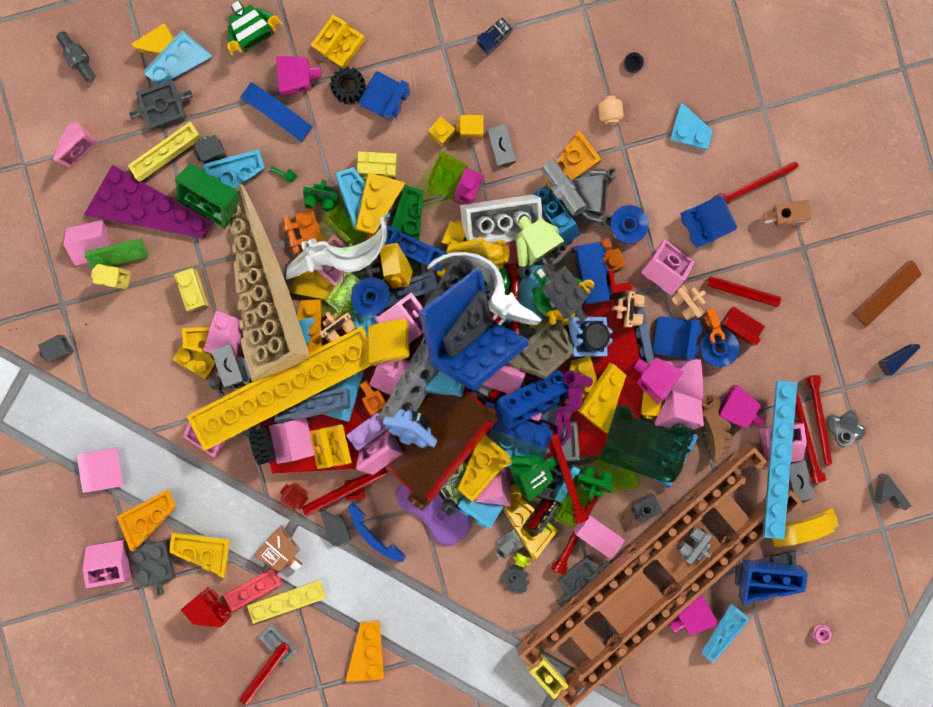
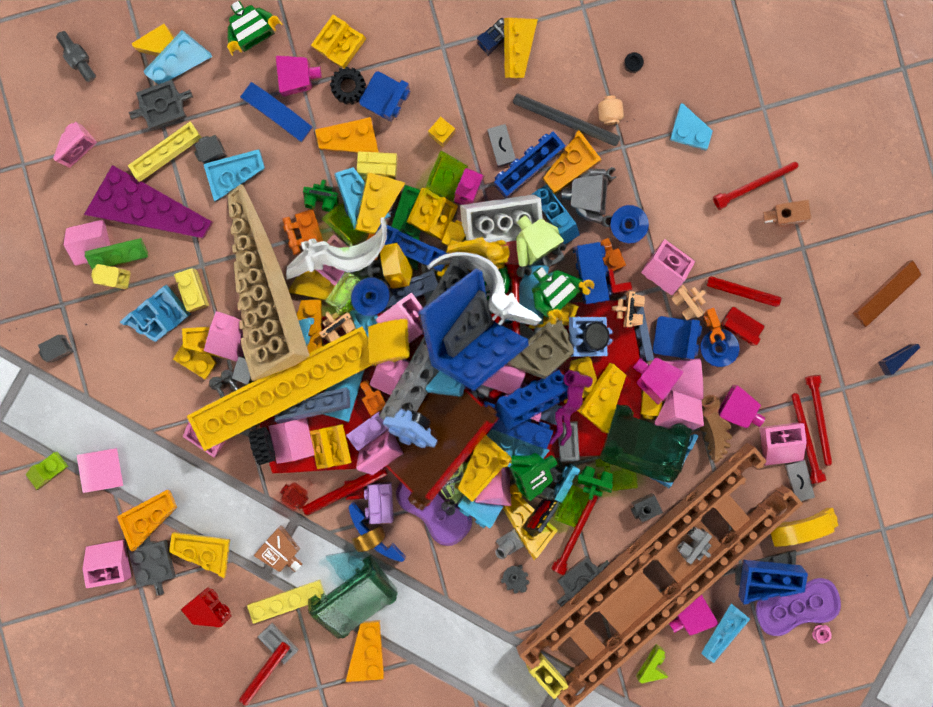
green slope [175,163,238,229] -> none
light grey tile [211,344,244,388] -> none
coral tile [223,568,283,612] -> none
green hand [270,166,297,183] -> none
dark grey slope [320,508,350,546] -> none
yellow brick [456,115,483,138] -> none
neon yellow plate [513,551,531,567] -> none
light grey piece [541,159,587,216] -> none
dark grey plate [541,263,588,322] -> none
red piece [550,434,589,523] -> none
bright pink piece [573,515,625,559] -> none
blue bracket [680,195,737,248] -> none
medium azure plate [763,381,797,539] -> none
dark grey plate [828,410,866,447] -> none
dark grey slope [874,473,911,511] -> none
none -> lime slope [25,452,68,490]
none -> dark azure slope [120,285,191,342]
none -> clear green windscreen [308,555,398,639]
none -> light orange wing [315,117,379,153]
none -> clear light blue wing [326,550,369,591]
none -> pearl gold helmet [351,525,385,552]
none -> lavender brick [364,482,394,524]
none -> yellow slope [407,188,458,240]
none -> blue brick [494,131,566,198]
none -> yellow wing [504,18,538,78]
none -> dark grey axle [513,93,620,146]
none -> lime slope [636,644,668,683]
none -> medium lavender plate [756,578,841,636]

